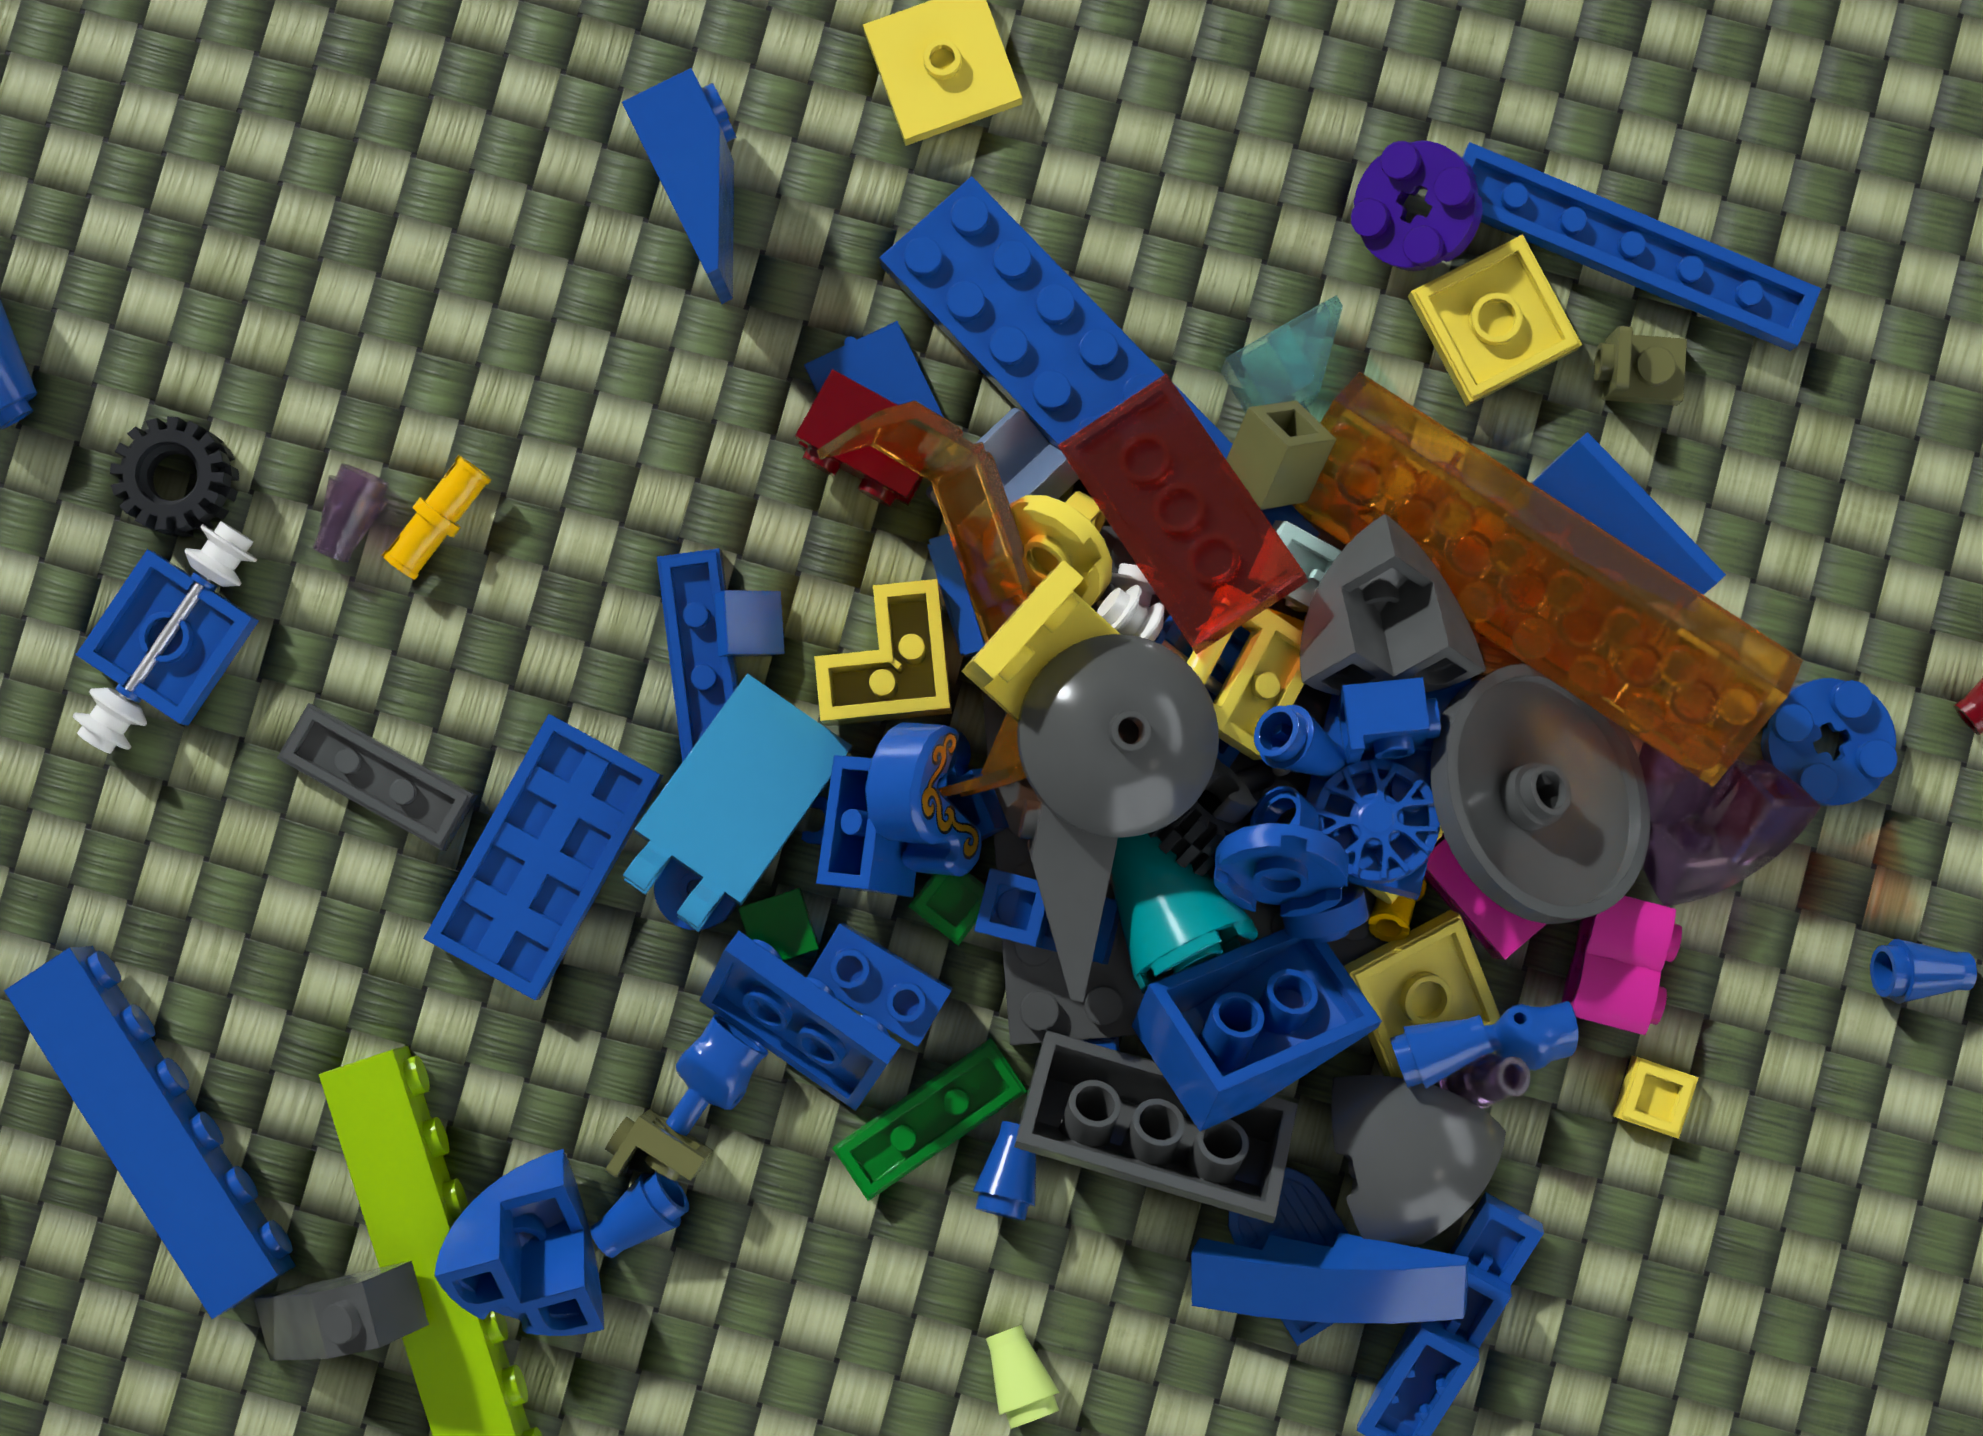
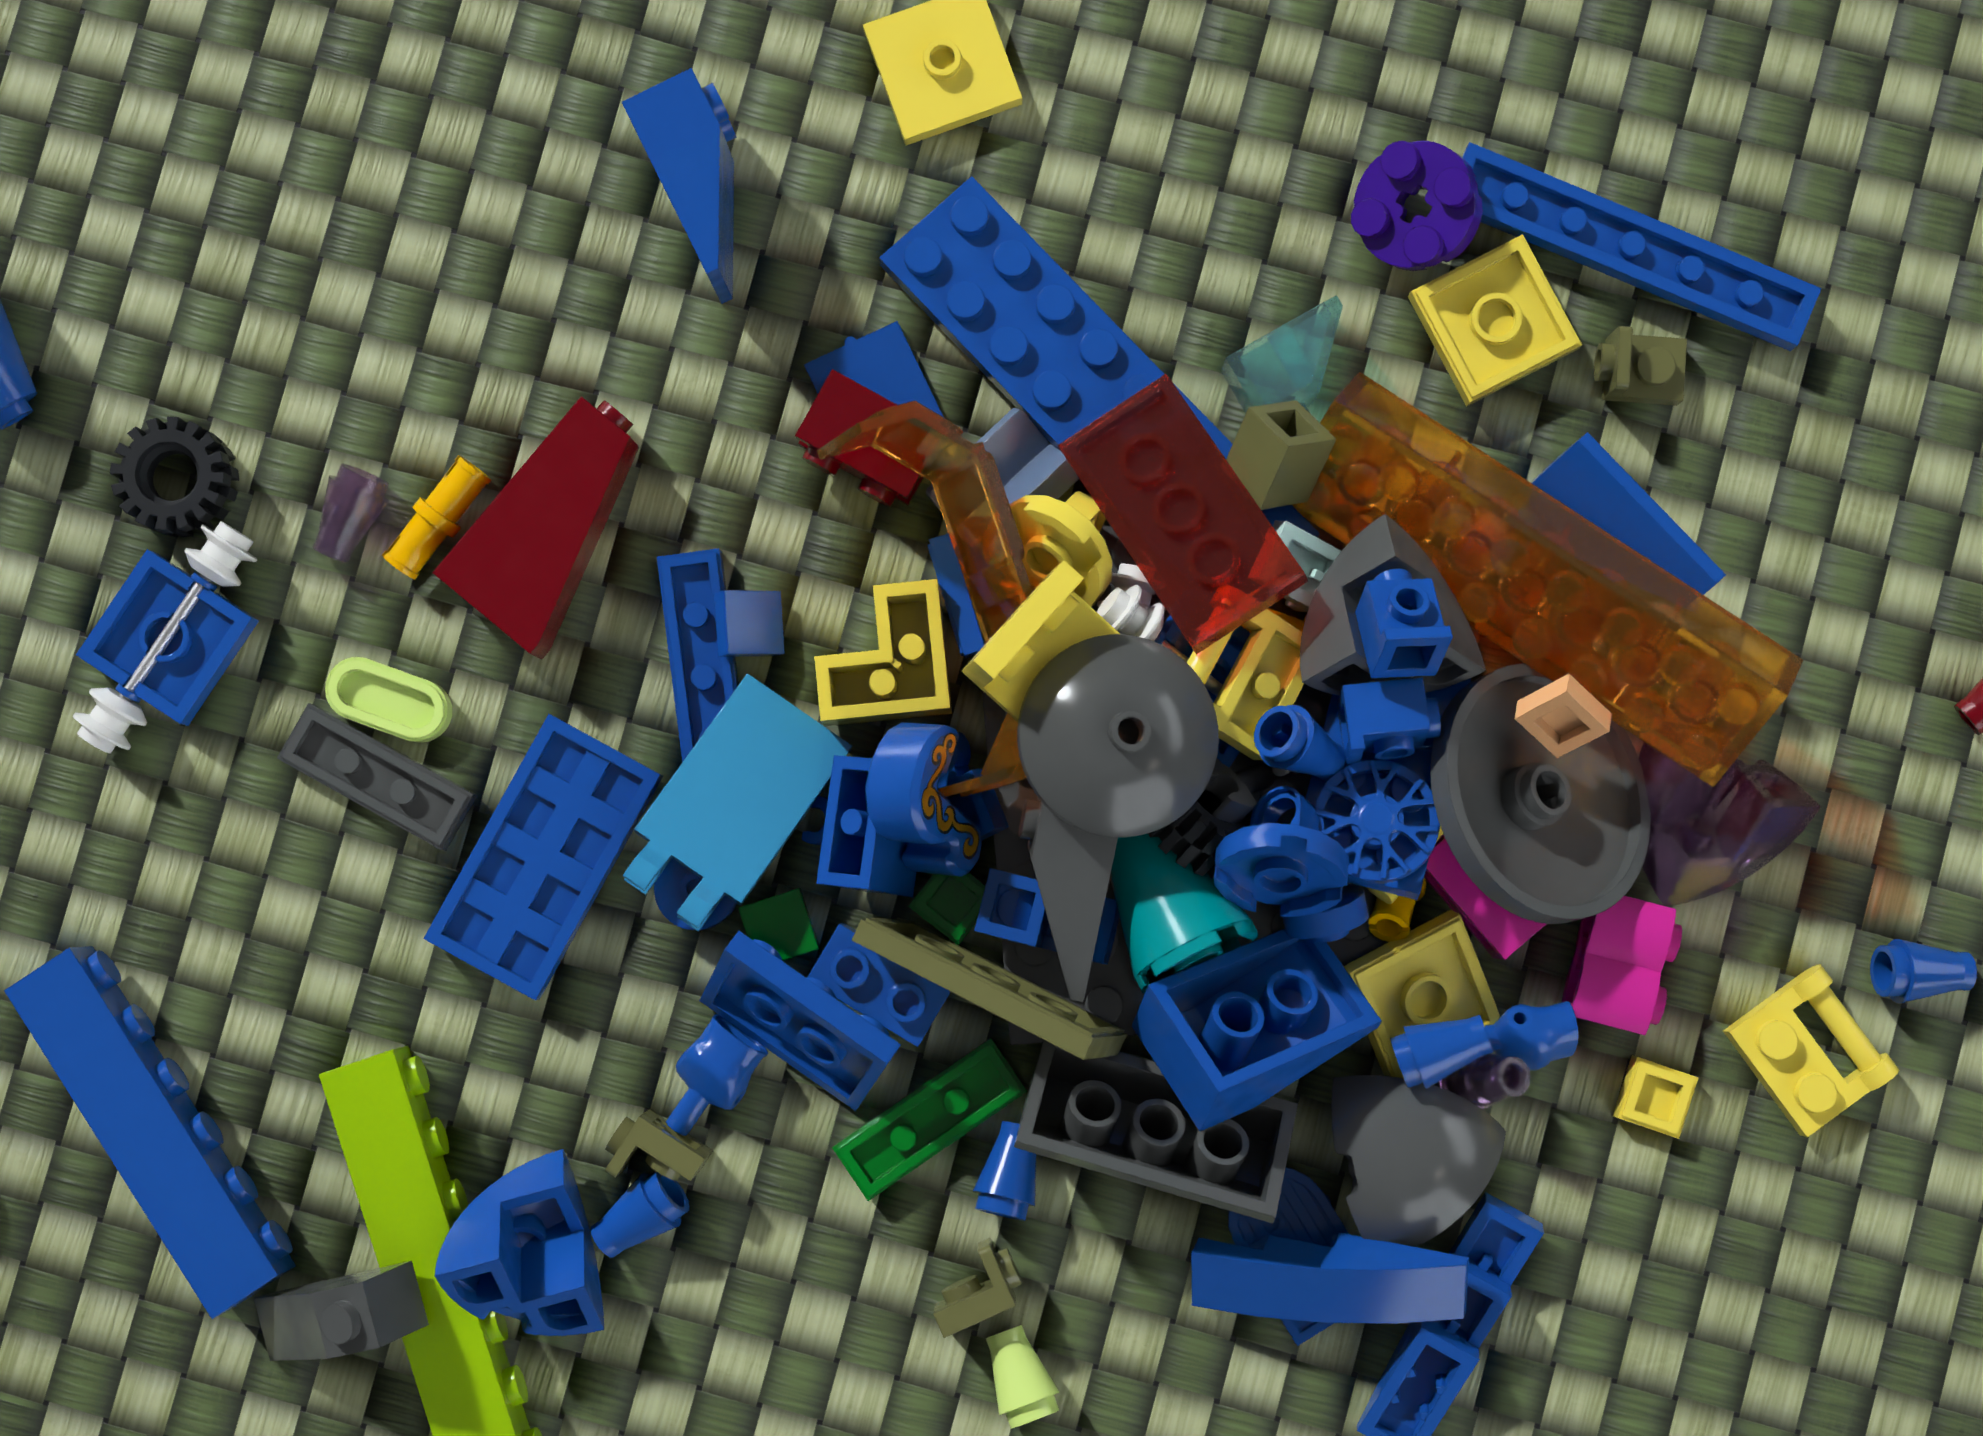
blue plate [1761,678,1898,806] -> none
none -> yellowish green tile [325,657,452,743]
none -> dark red slope [432,396,639,660]
none -> olive tile [852,918,1127,1060]
none -> olive bracket [933,1238,1023,1338]
none -> blue brick [1355,569,1453,678]
none -> light nougat plate [1514,674,1612,758]
none -> light yellow plate [1723,964,1899,1138]

